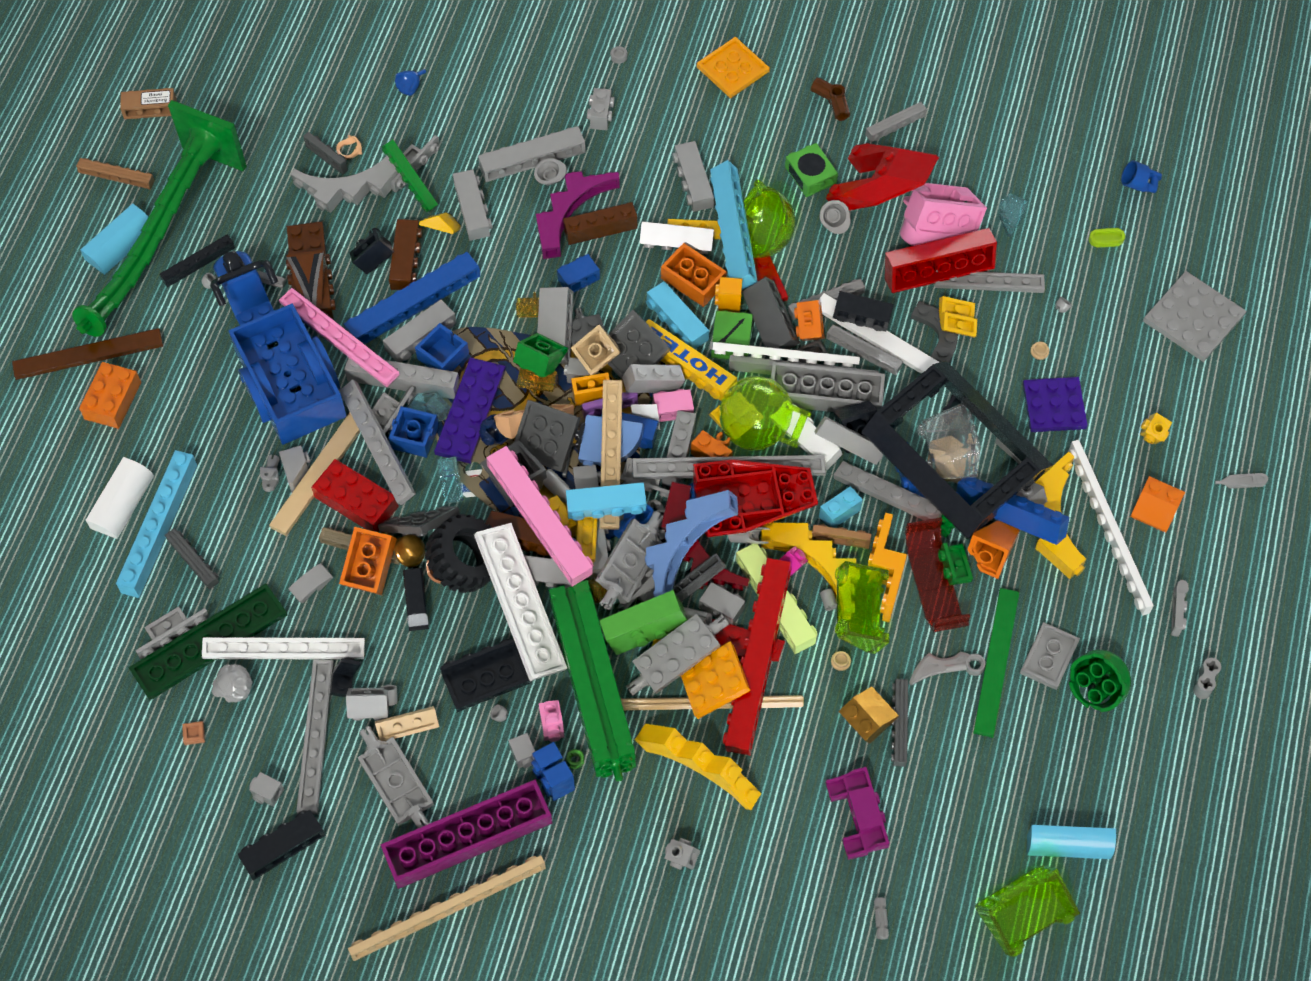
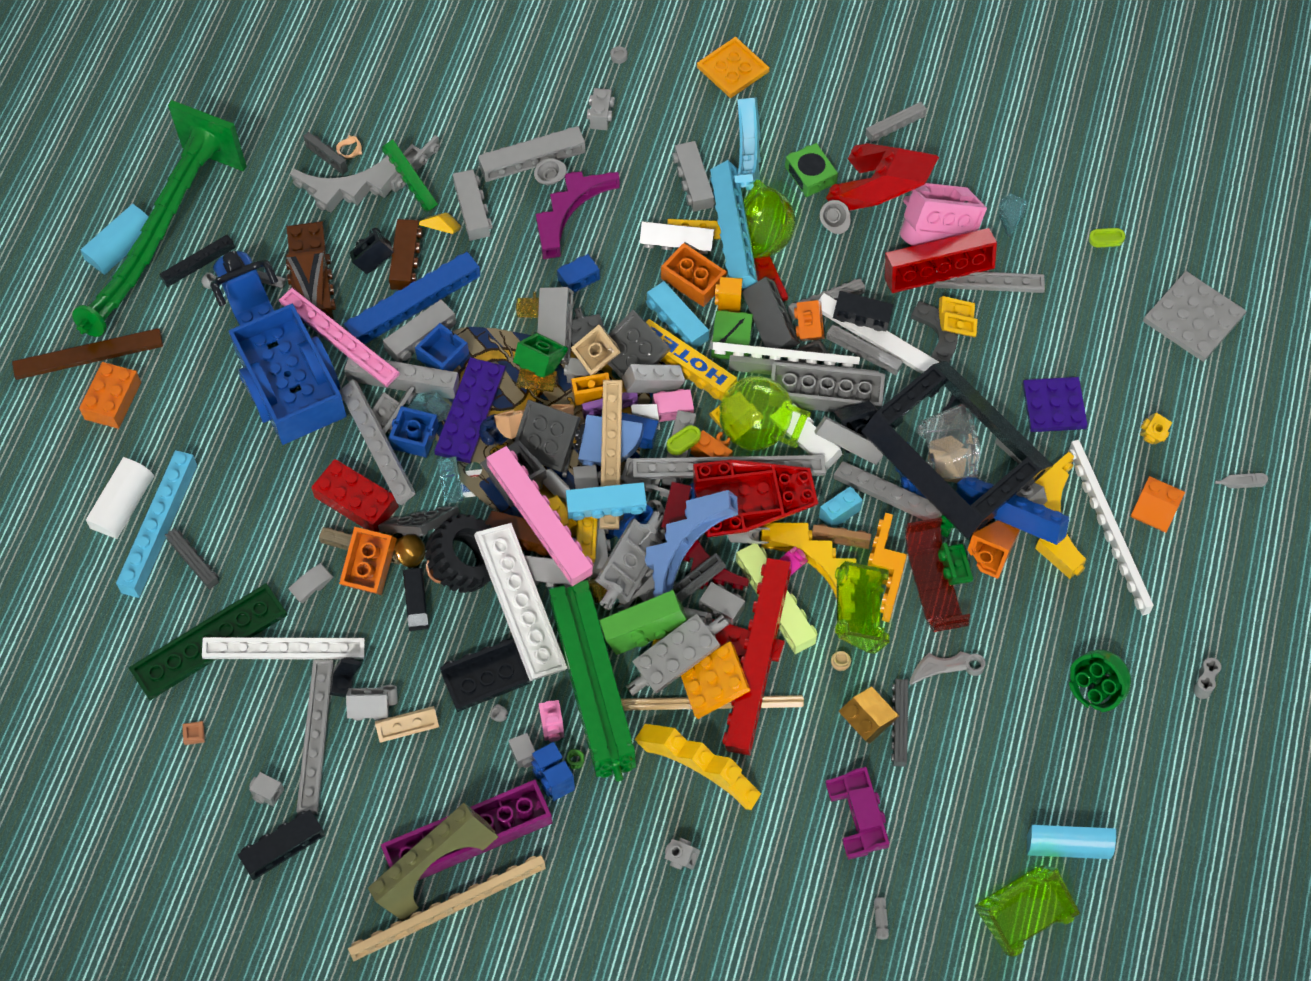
medium nougat piece [76,158,155,190] -> none
medium nougat brick [120,88,177,119] -> none
light grey bracket [135,607,209,659] -> none
light grey hair [211,664,253,702] -> none
light grey piece [260,455,280,492] -> none
tan tile [269,413,360,536] -> none
light grey slope [279,445,310,492] -> none
light grey plate [357,726,434,828] -> none
blue piece [395,69,426,96] -> none
reddish brown brick [563,202,638,245] -> none
reddish brown piece [811,77,850,121] -> none
light grey hinge [820,589,838,611] -> none
green tile [973,588,1019,738] -> none
light grey tile [1020,622,1080,690] -> none
tan plate [1030,342,1049,360] -> none
light grey hinge [1055,297,1072,313] -> none
blue piece [1121,160,1162,193] -> none
light grey hinge [1171,580,1189,637] -> none
none -> olive arch [368,803,498,921]
none -> lime tile [667,425,701,456]
none -> medium azure arch [735,97,761,190]

